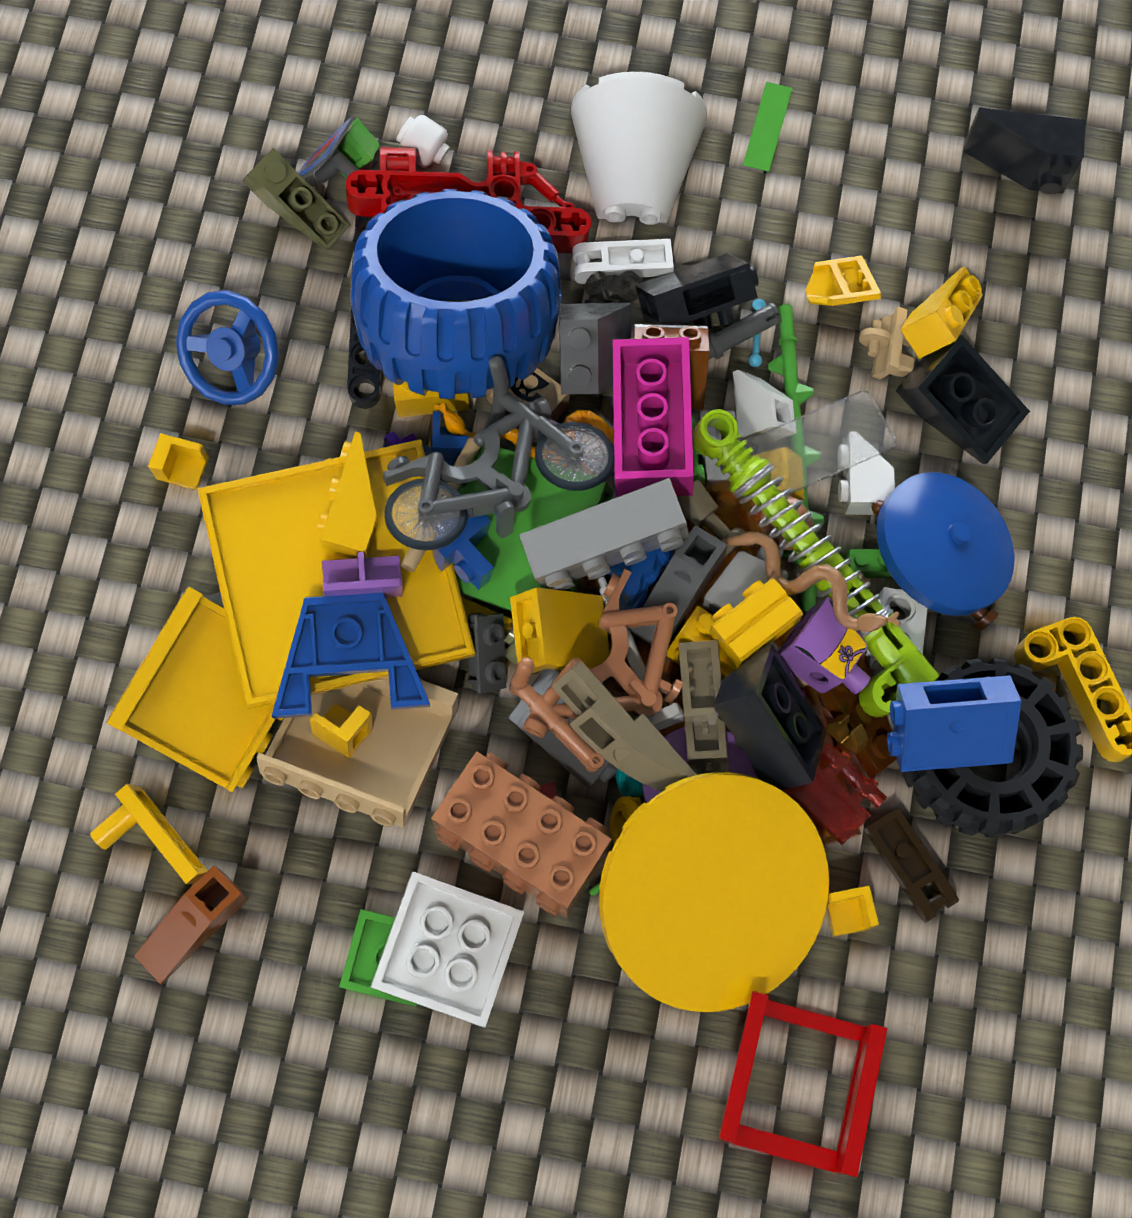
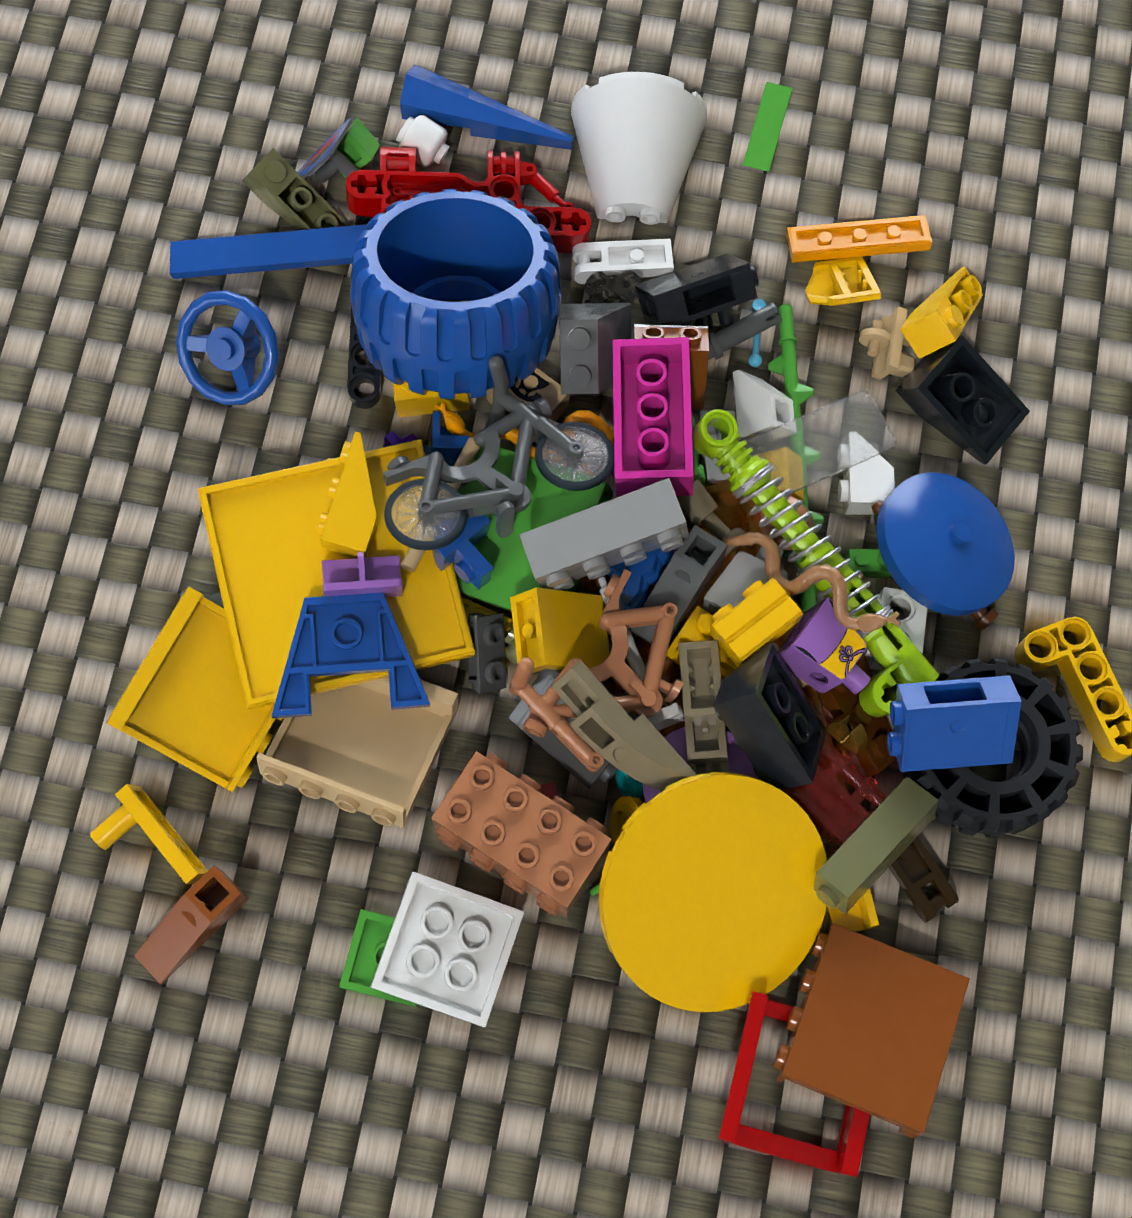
yellow panel [148,433,209,490] -> none
yellow panel [310,704,372,758] -> none
black slope [962,107,1086,194] -> none
none -> blue tile [170,224,367,279]
none -> blue wedge [400,65,574,150]
none -> dark orange panel [773,923,970,1139]
none -> light orange tile [786,215,932,263]
none -> olive brick [814,777,939,914]

